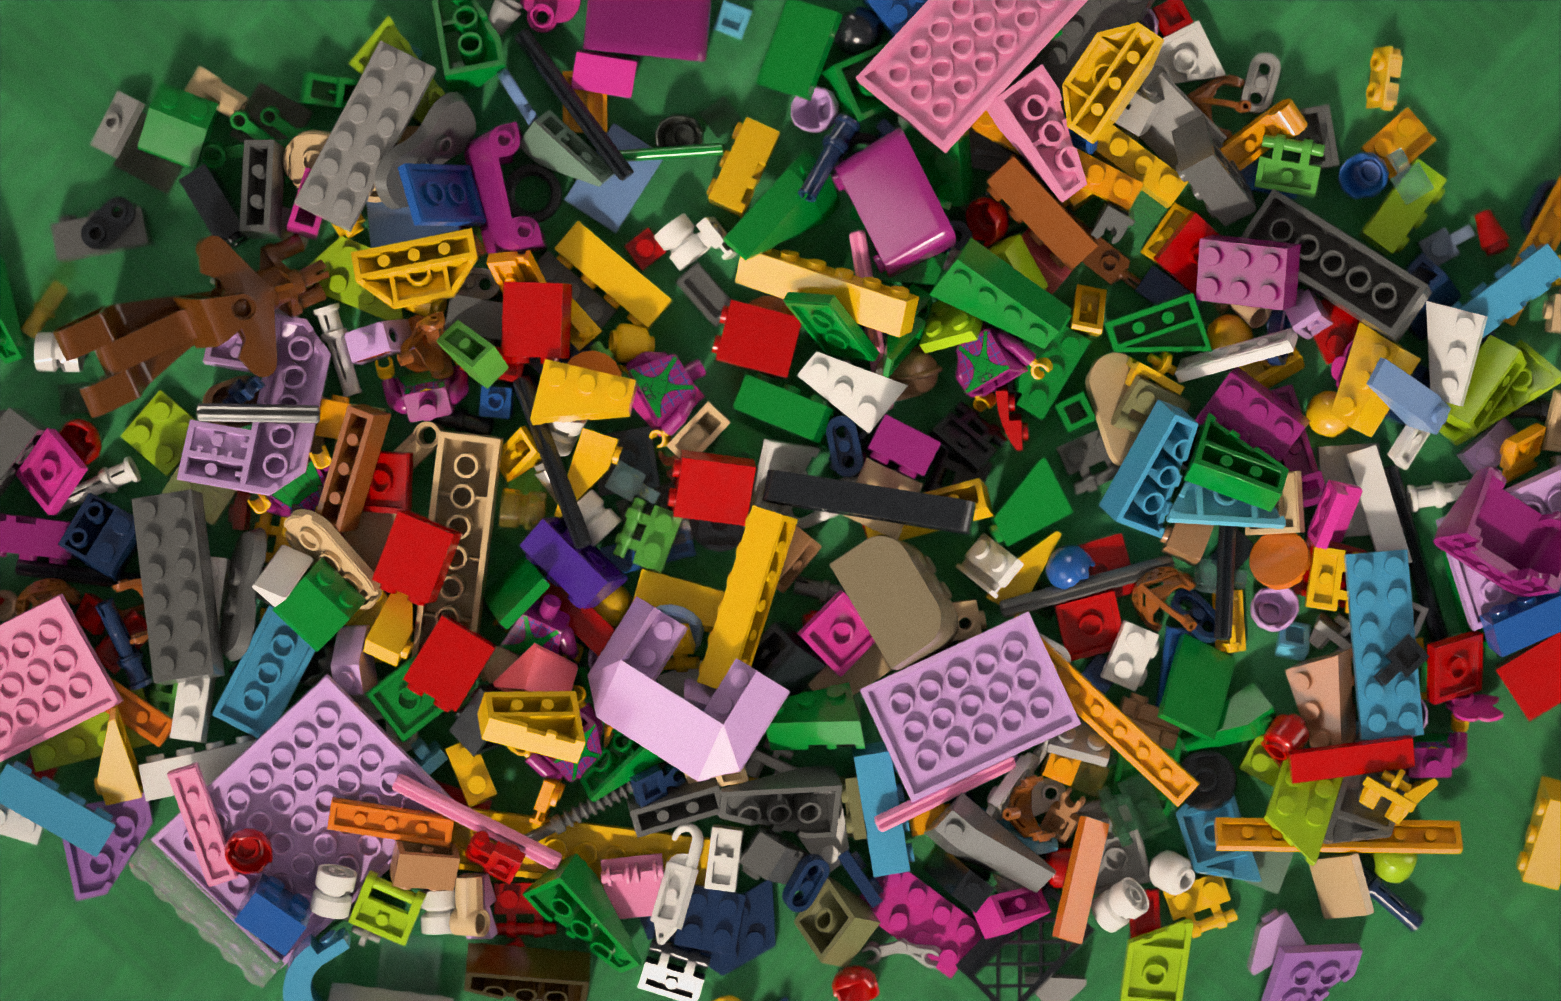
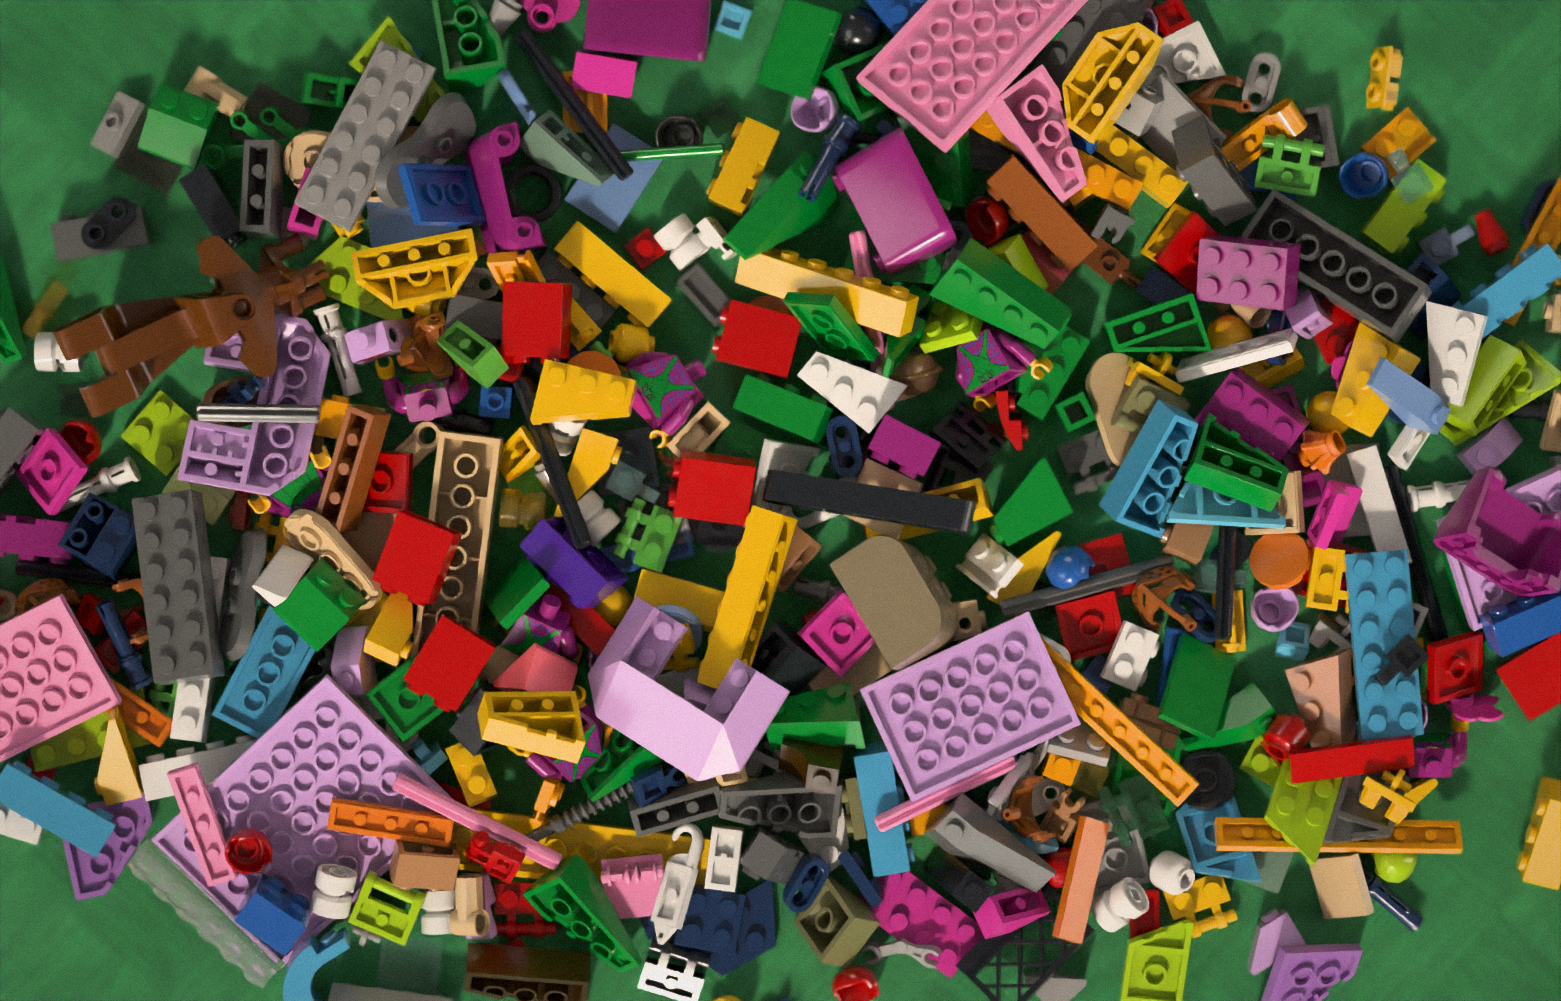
yellow slope [1068,284,1107,336] -> none
light orange plate [1499,423,1547,483] -> none
none -> dark brown arch [778,738,844,795]
none -> orange rock [1298,429,1346,475]

